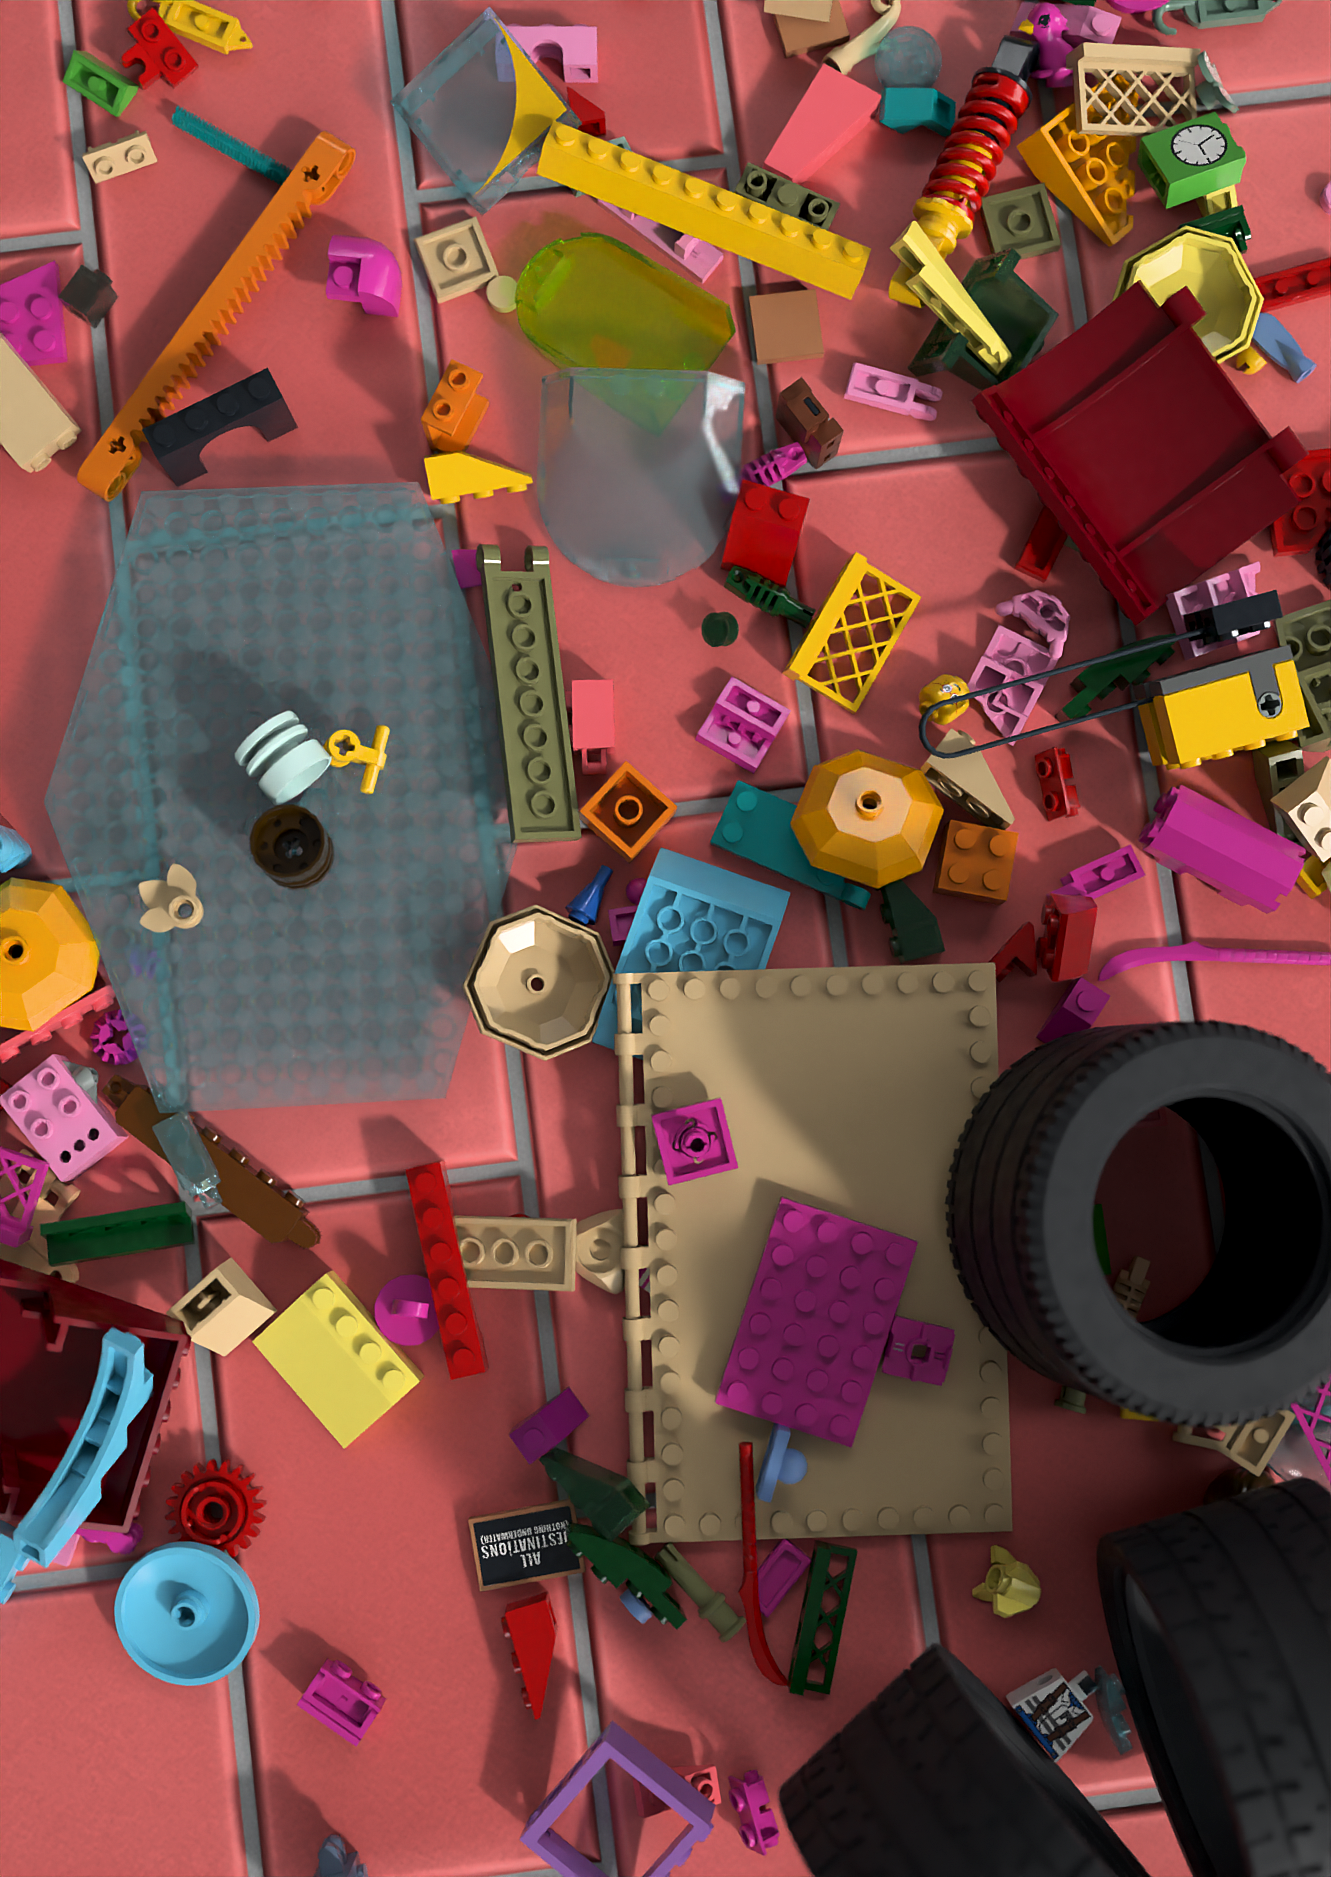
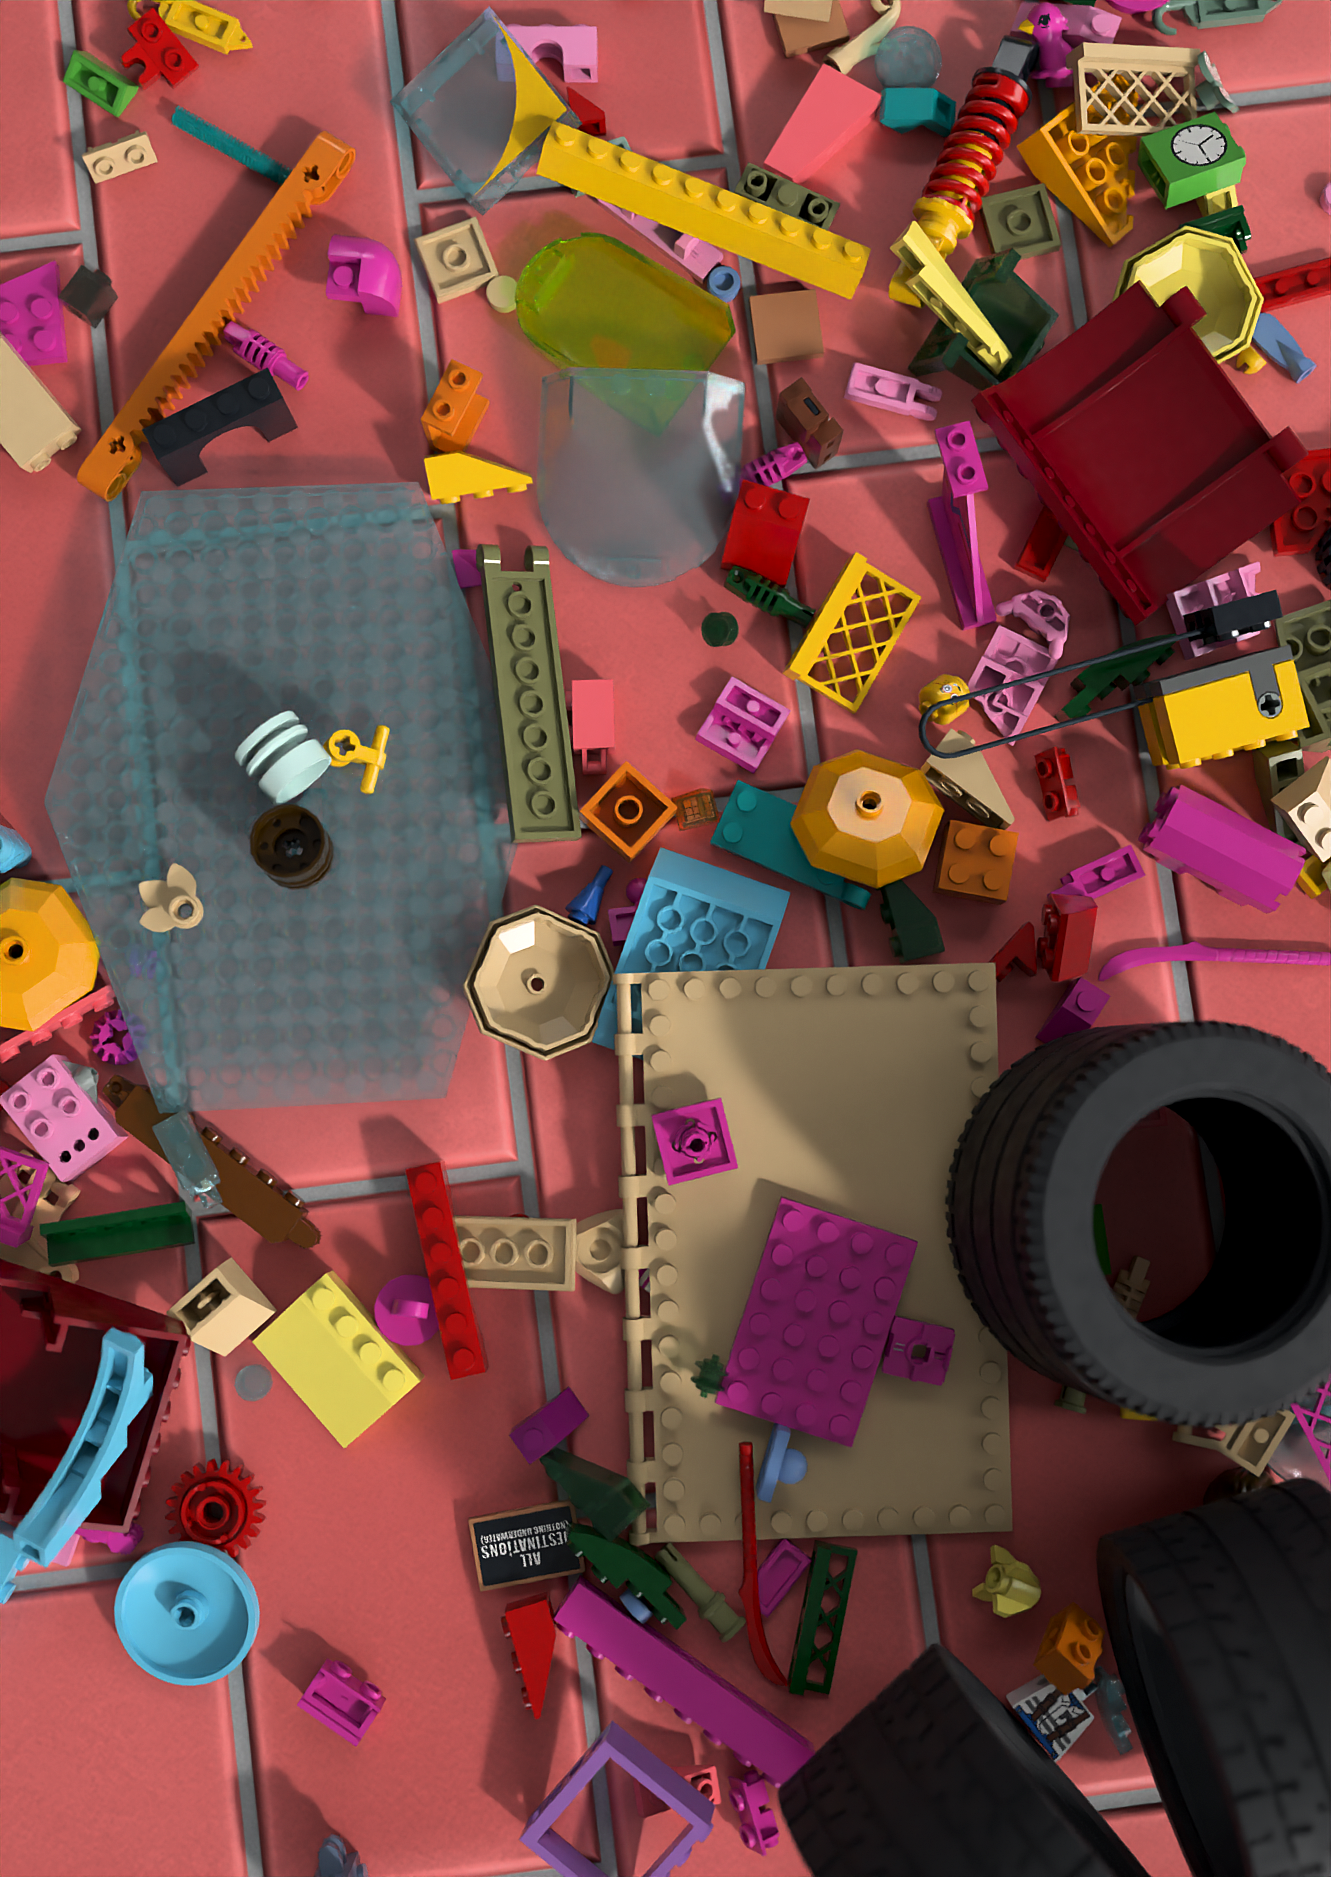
none -> dark pink hinge [223,321,309,391]
none -> clear light blue tile [235,1364,273,1401]
none -> dark pink brick [554,1575,815,1788]
none -> clear orange slope [672,788,720,831]
none -> clear green wheel [690,1354,730,1398]
none -> medium blue tile [707,266,740,303]
none -> dark pink piece [927,421,997,631]
none -> orange brick [1033,1602,1105,1696]

